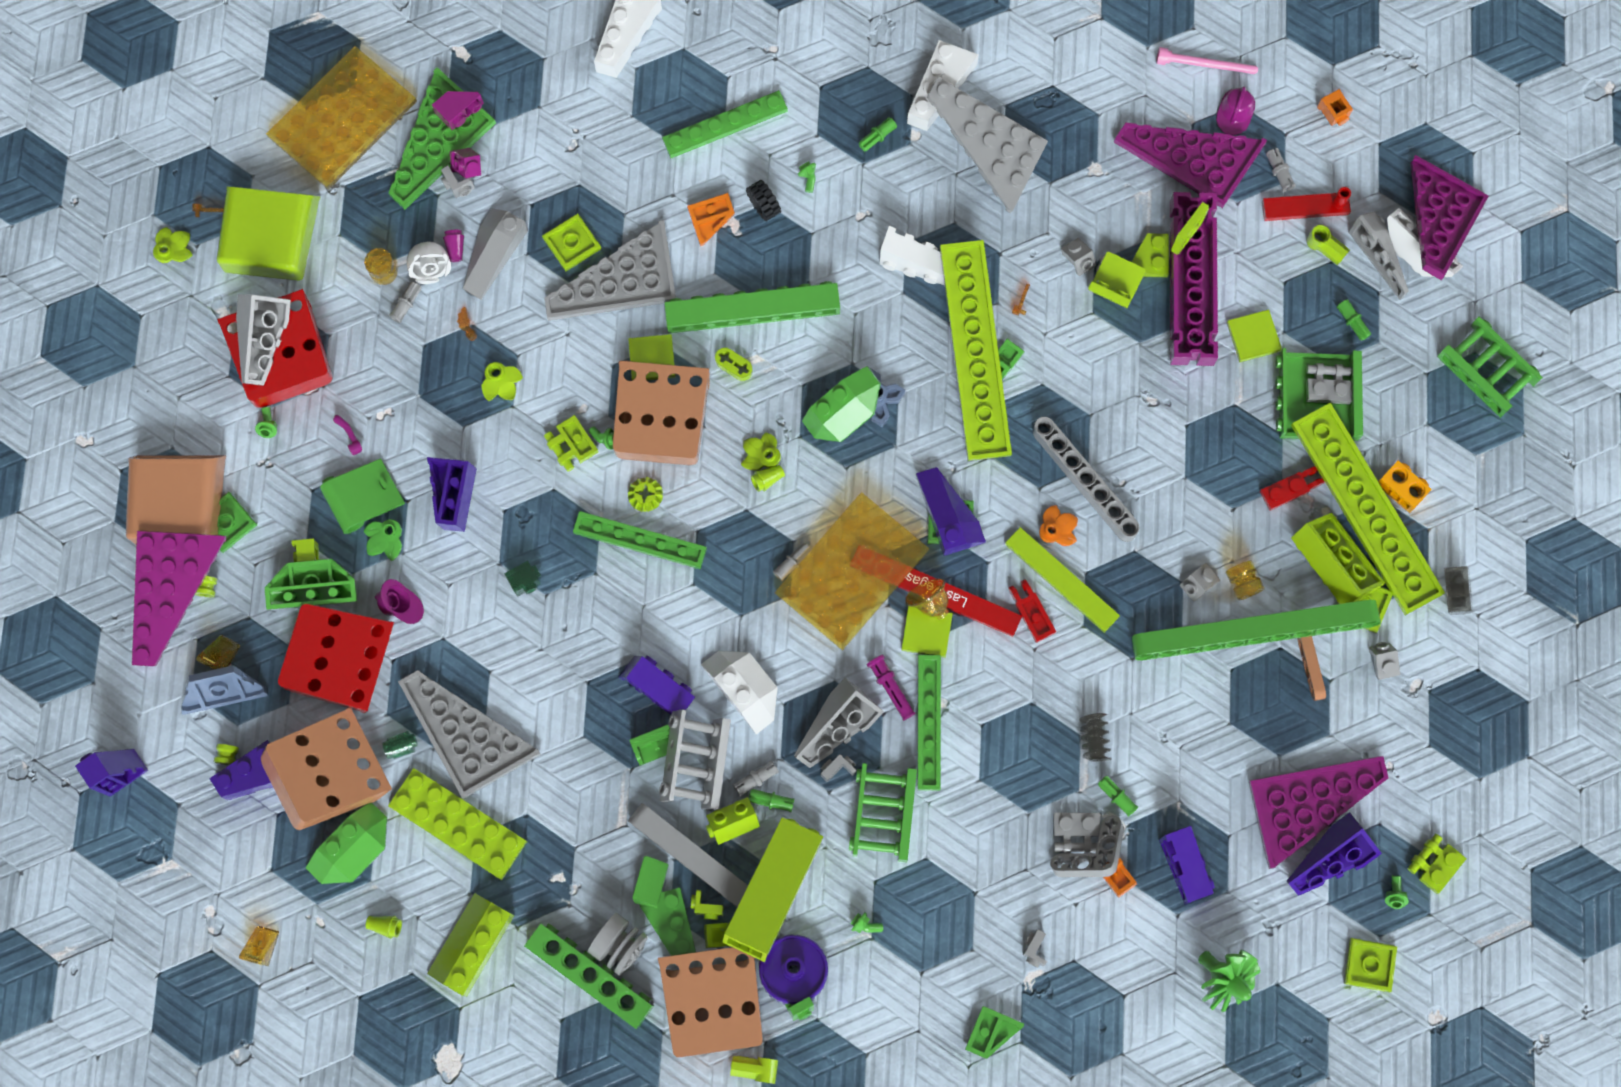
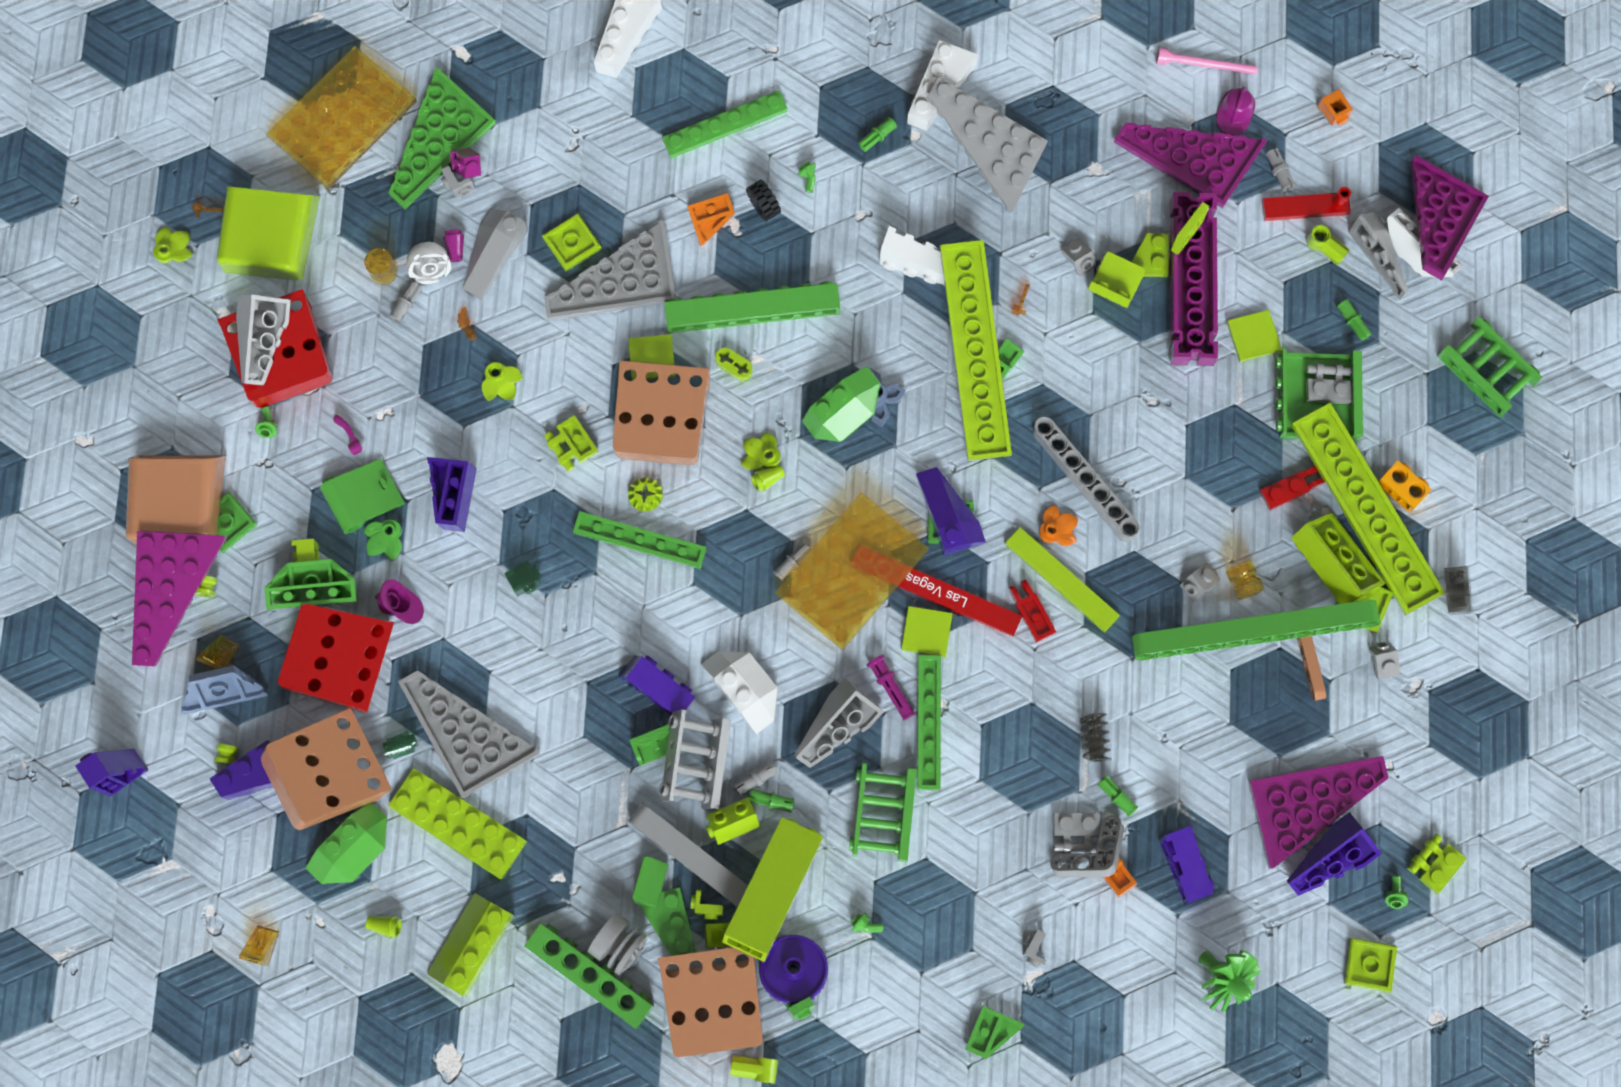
magenta slope [432,91,484,130] -> none
bright green plate [589,426,614,450] -> none
light grey bracket [821,754,856,782] -> none
clear yellow hat [905,579,949,620] -> none

